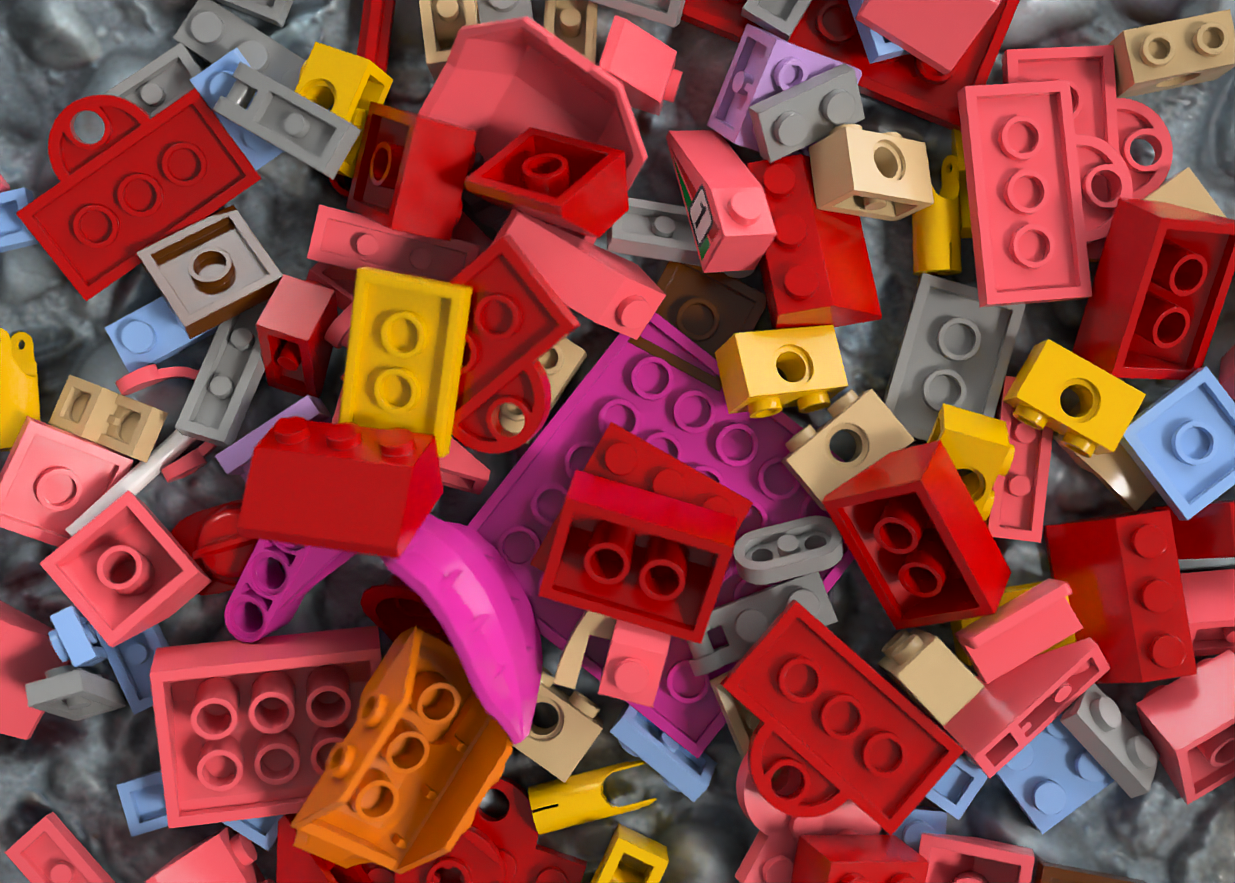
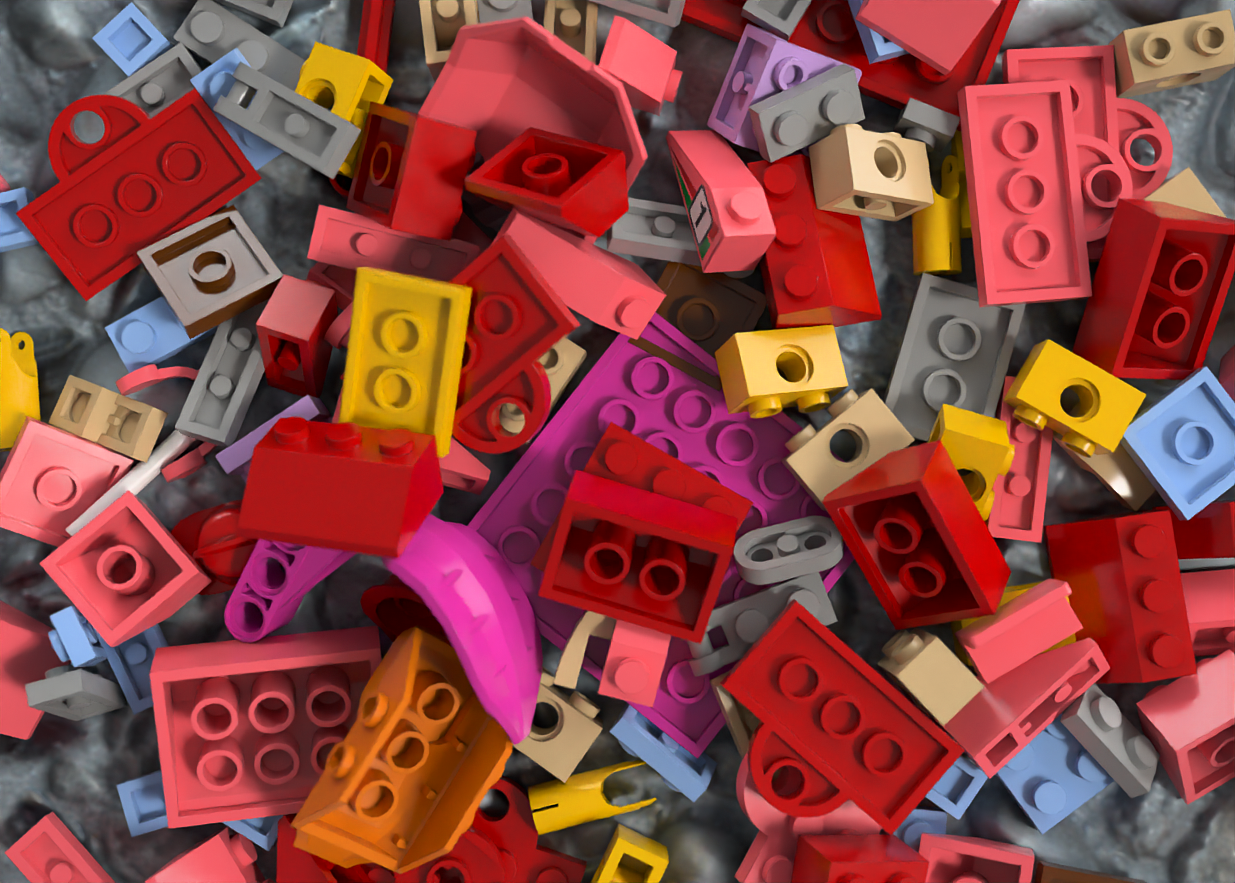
none -> light blue plate [92,2,174,77]
none -> light grey plate [892,98,960,153]

